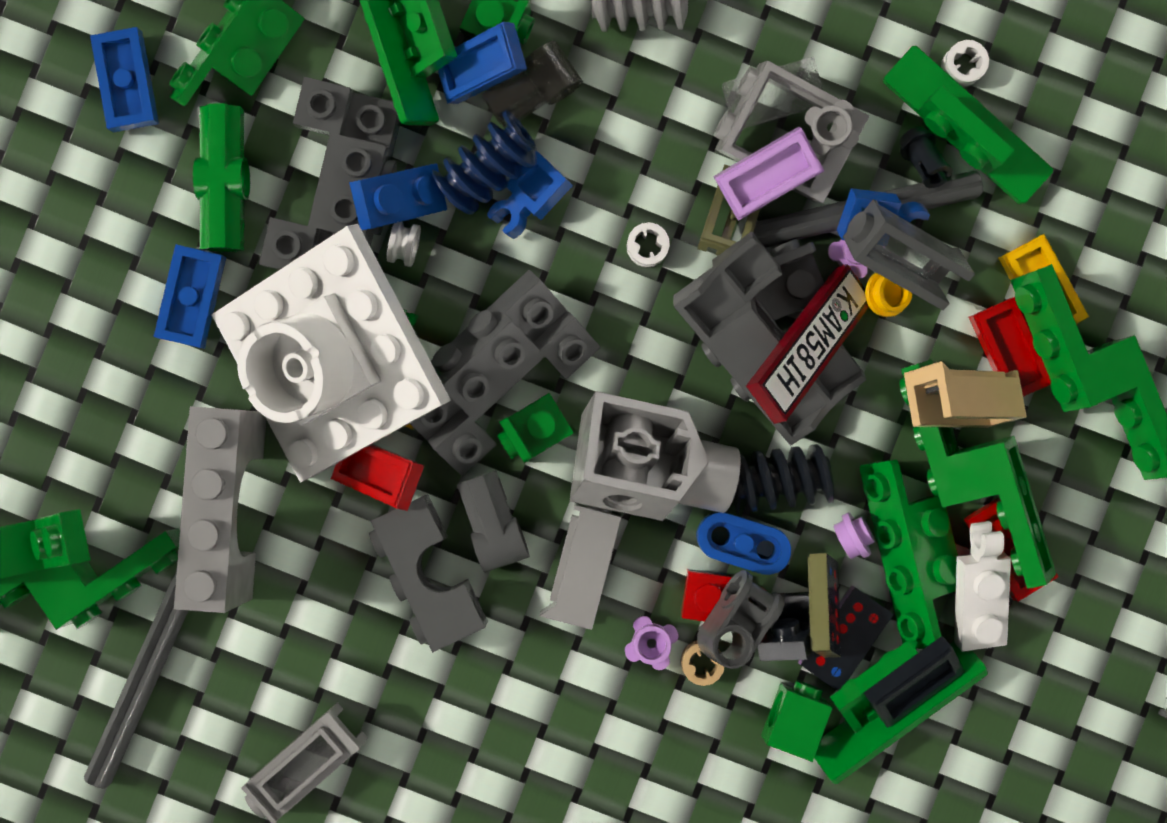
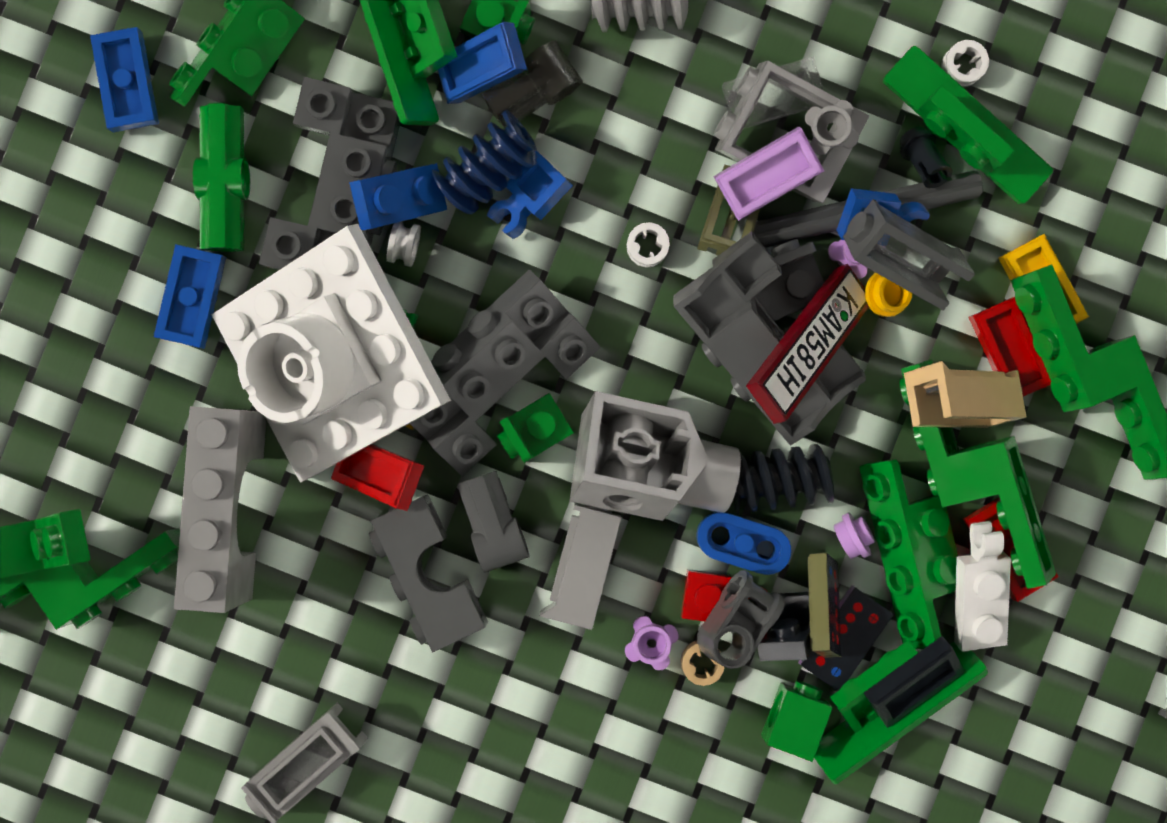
dark grey axle [84,569,189,789] -> none

